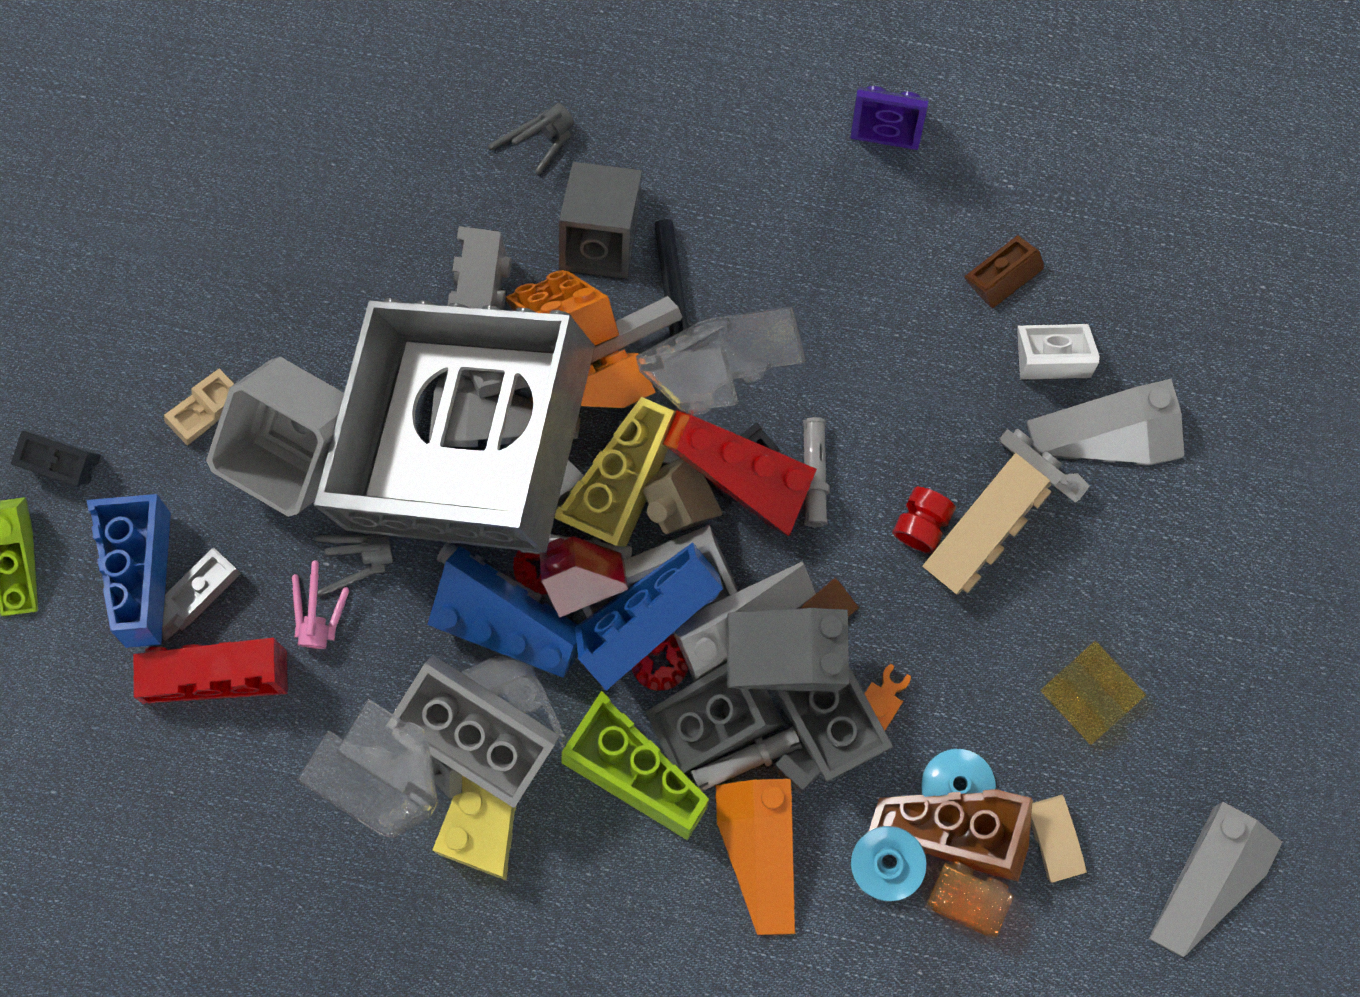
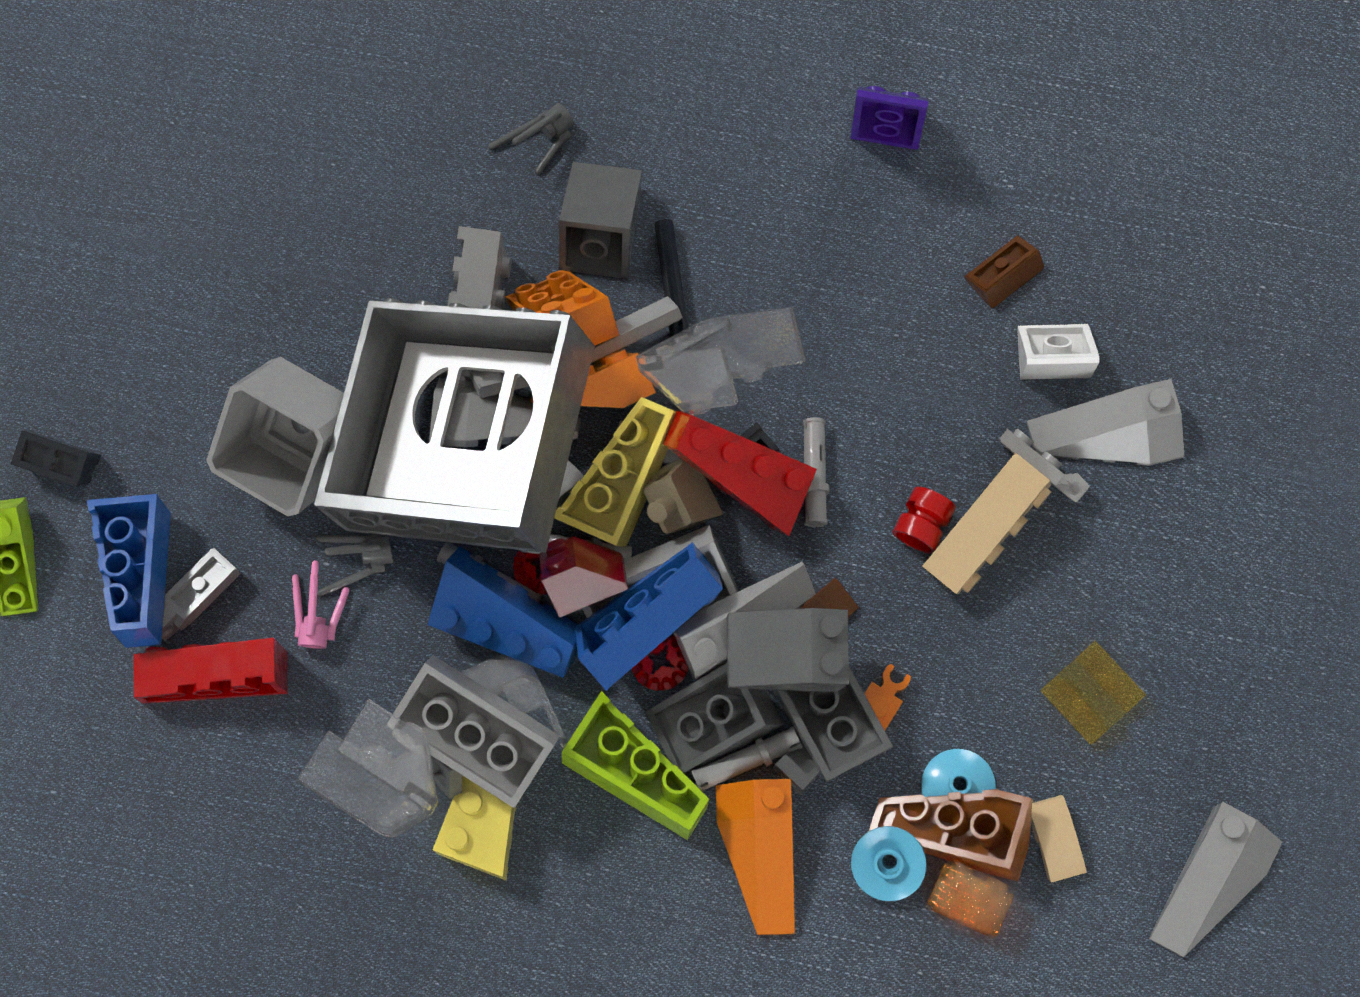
tan slope [164,368,234,446] -> none

